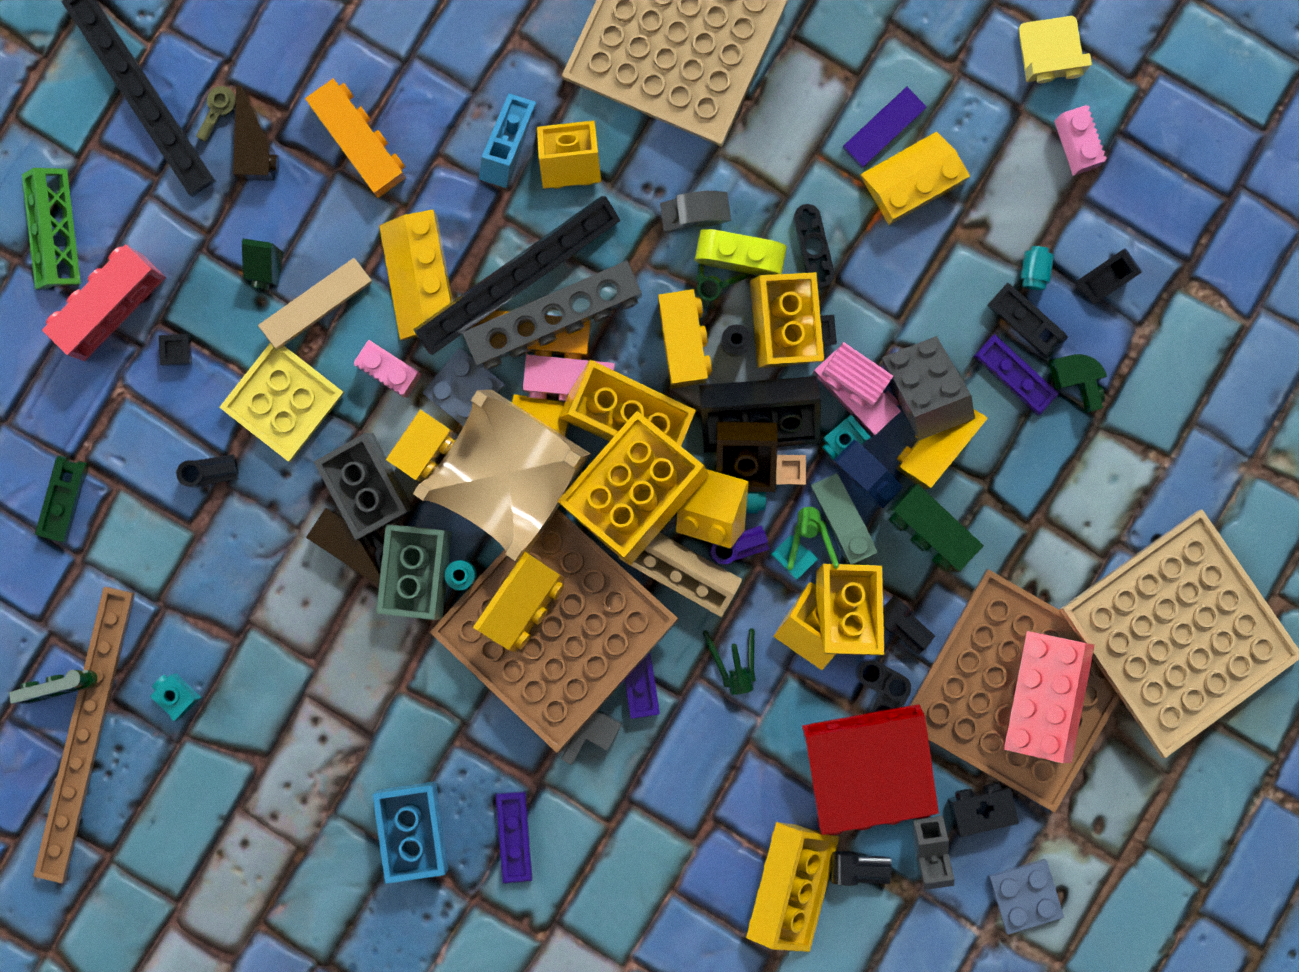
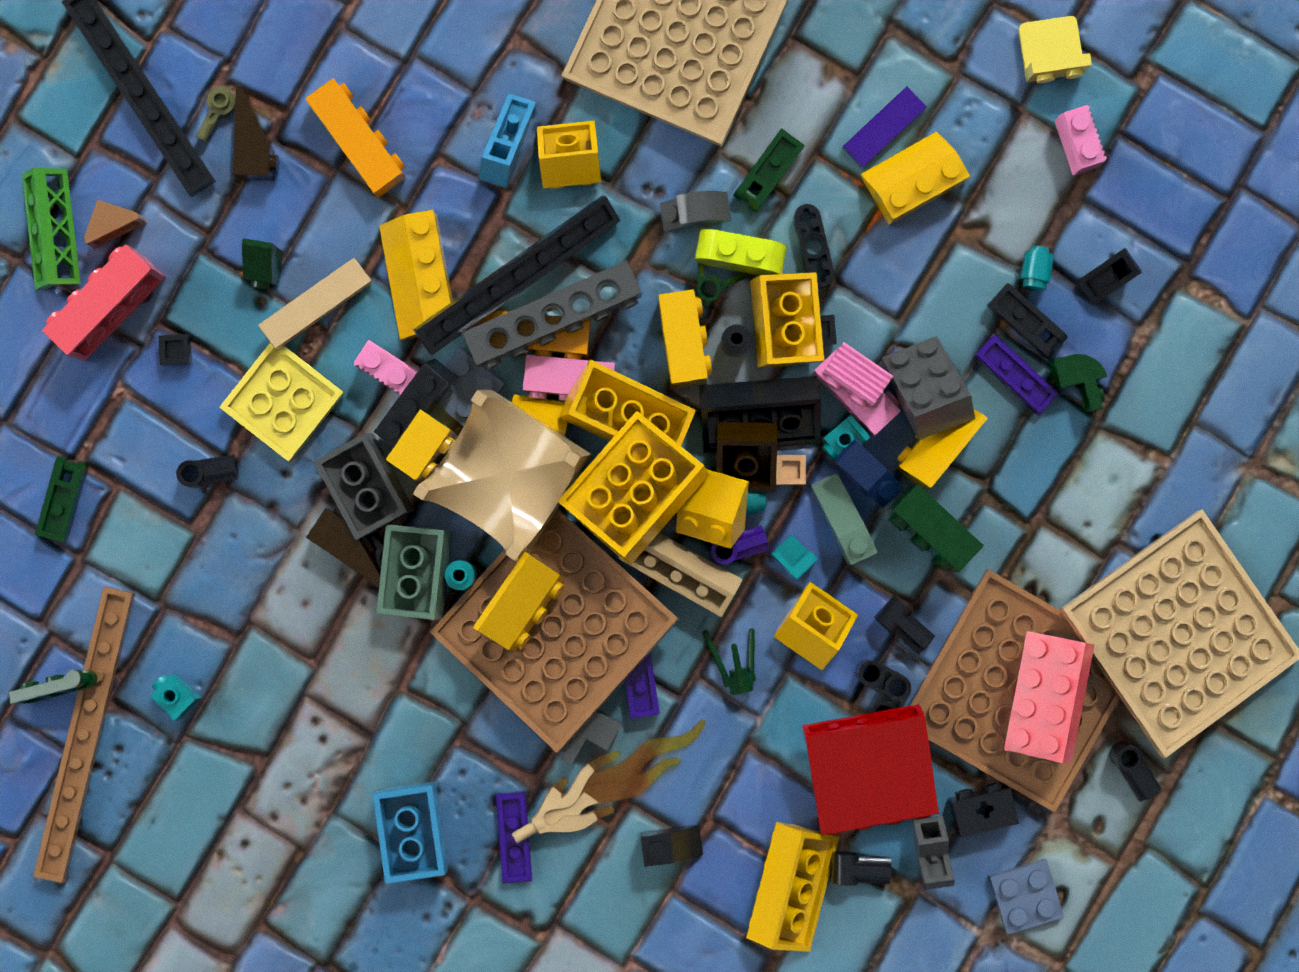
bright green plant [787,507,839,570] -> none
yellow slope [816,564,884,655] -> none
none -> medium nougat slope [84,199,147,249]
none -> black brick [374,359,457,448]
none -> piece [512,719,705,844]
none -> black slope [641,824,703,867]
none -> dark green plate [733,128,805,213]
none -> black piece [1110,741,1162,802]

